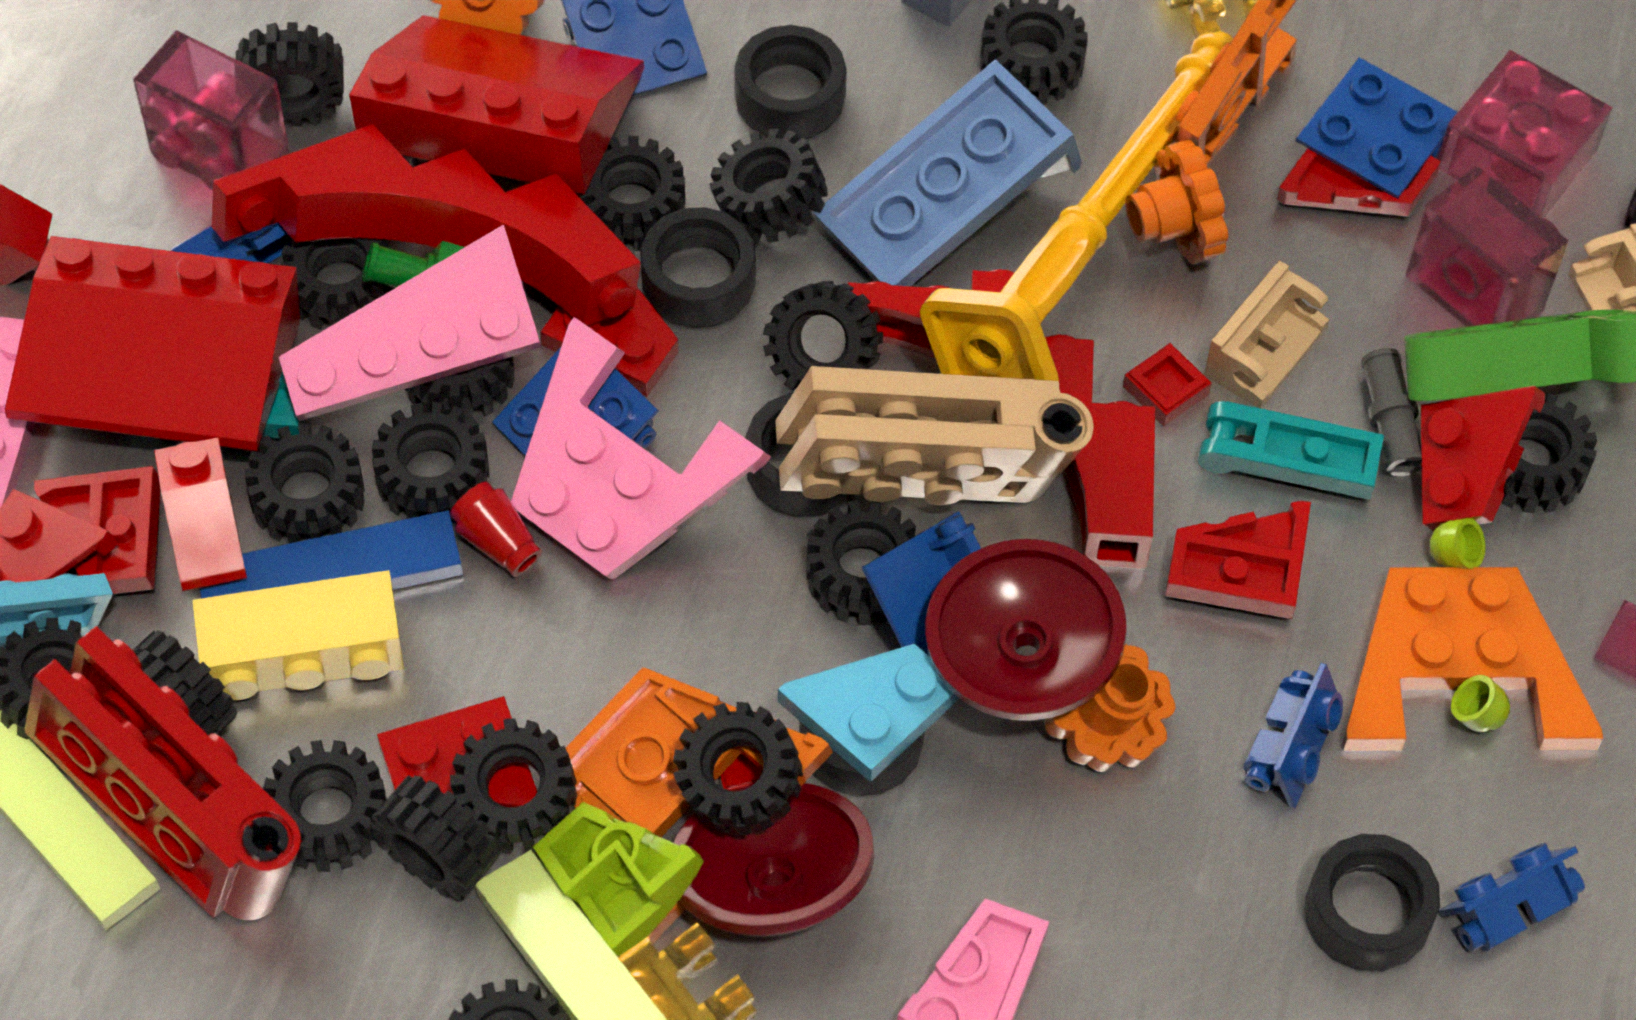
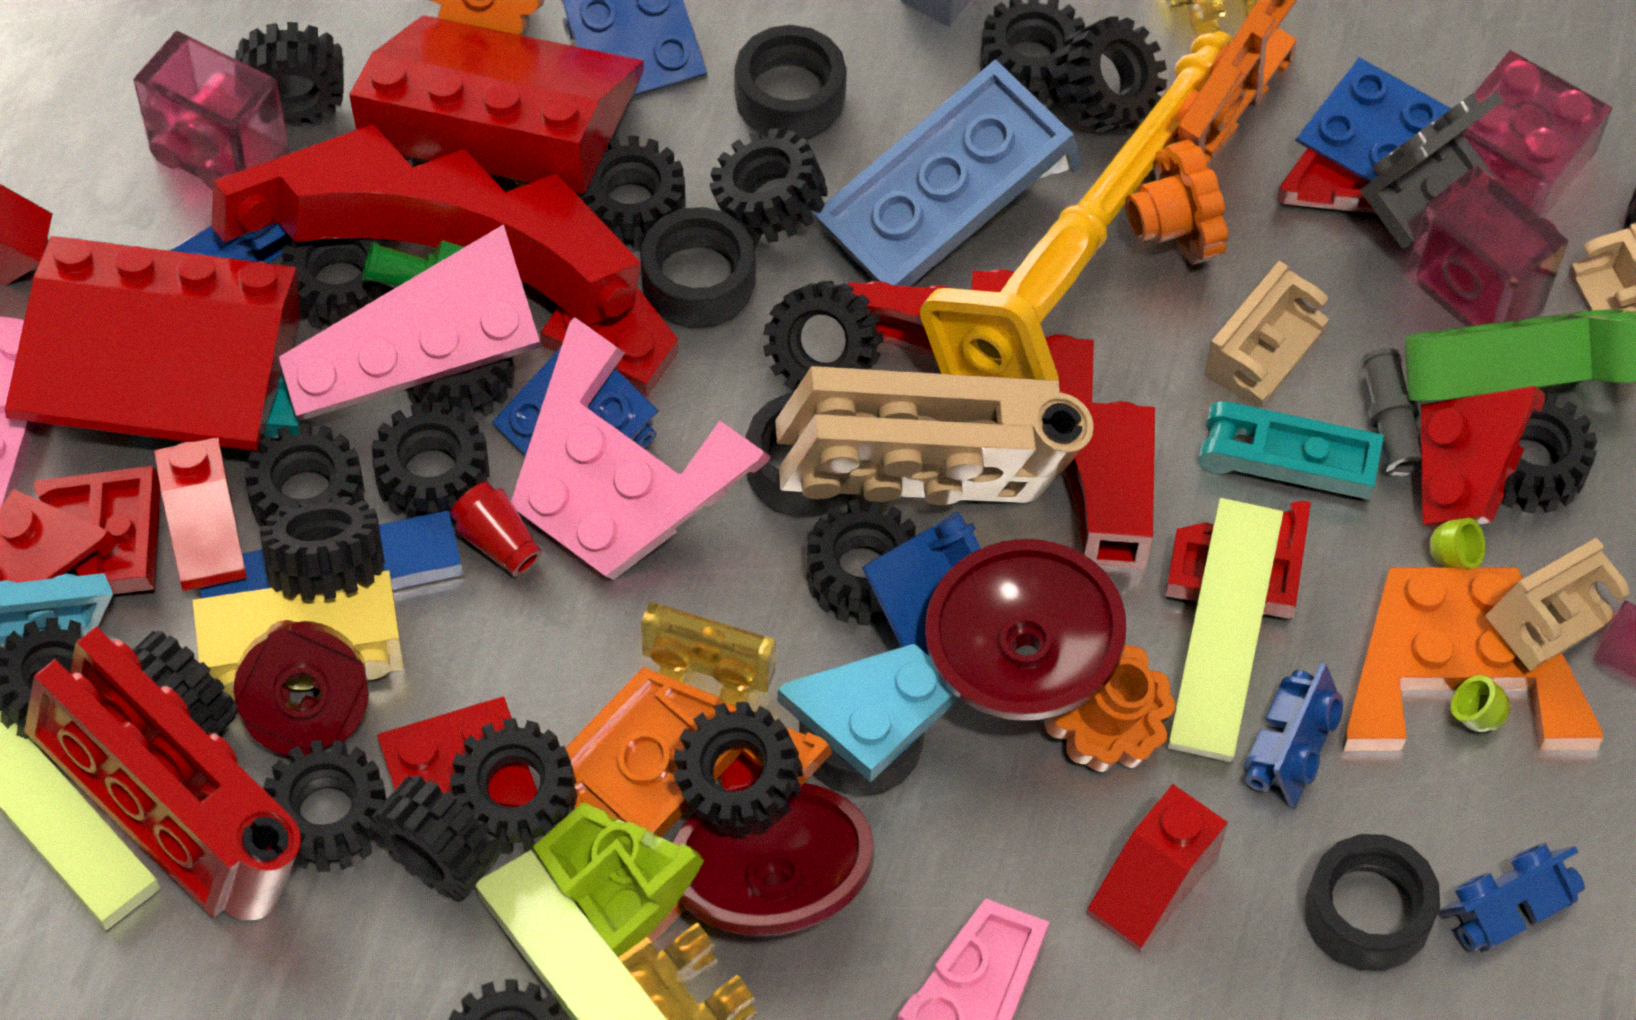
red tile [1122,343,1212,427] -> none
none -> dark red plate [233,620,369,755]
none -> black tyre [260,496,385,600]
none -> clear yellow plate [641,601,776,707]
none -> black tyre [1053,16,1167,132]
none -> red slope [1086,784,1228,953]
none -> yellowish green tile [1167,498,1283,763]
none -> dark grey bracket [1360,91,1503,249]
none -> tan hinge [1485,537,1630,672]

